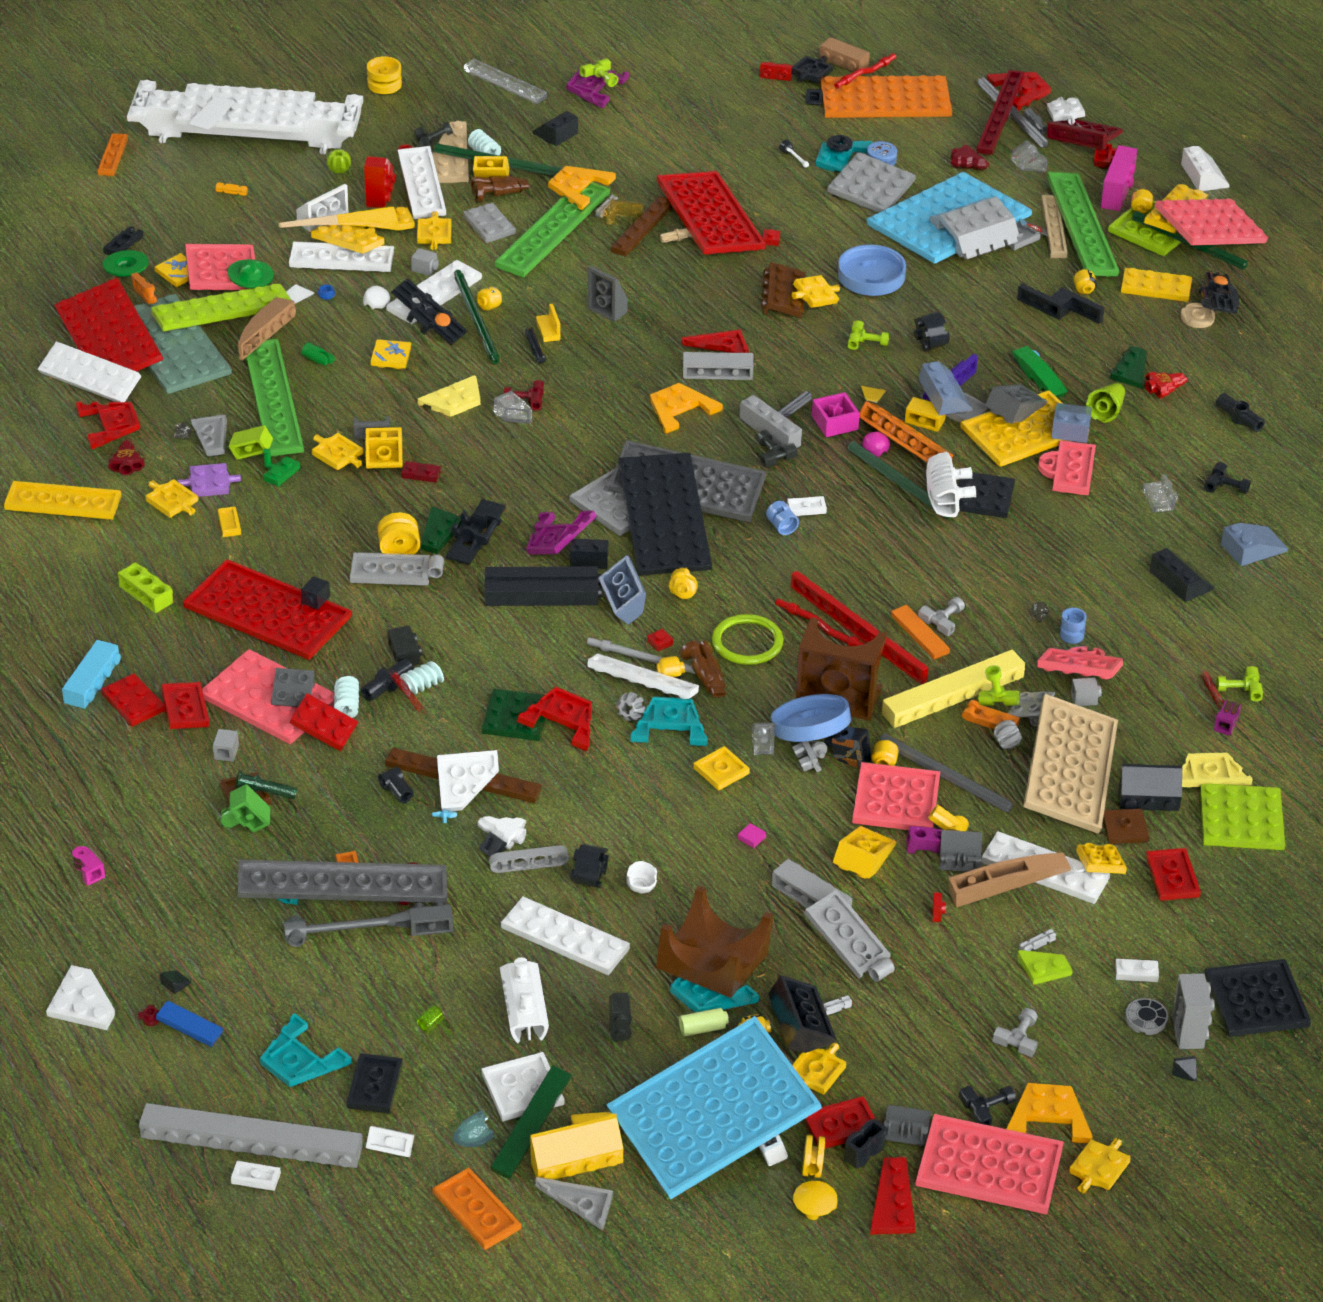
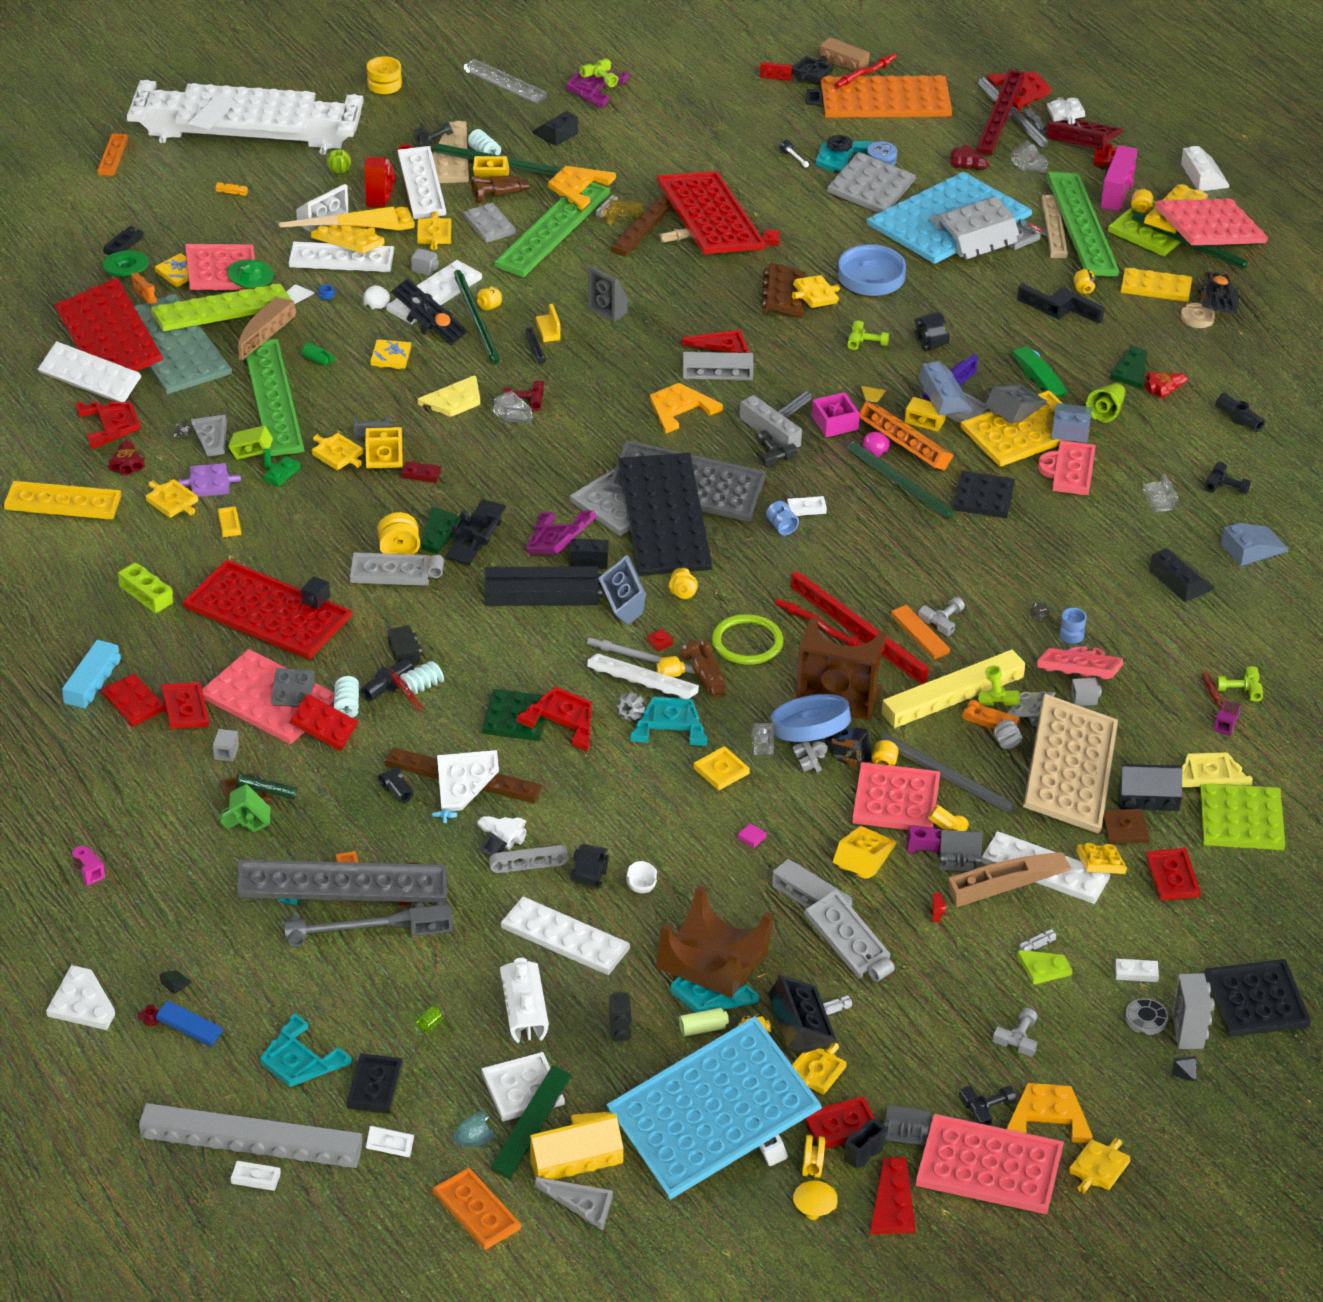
white piece [926,452,976,517] -> none

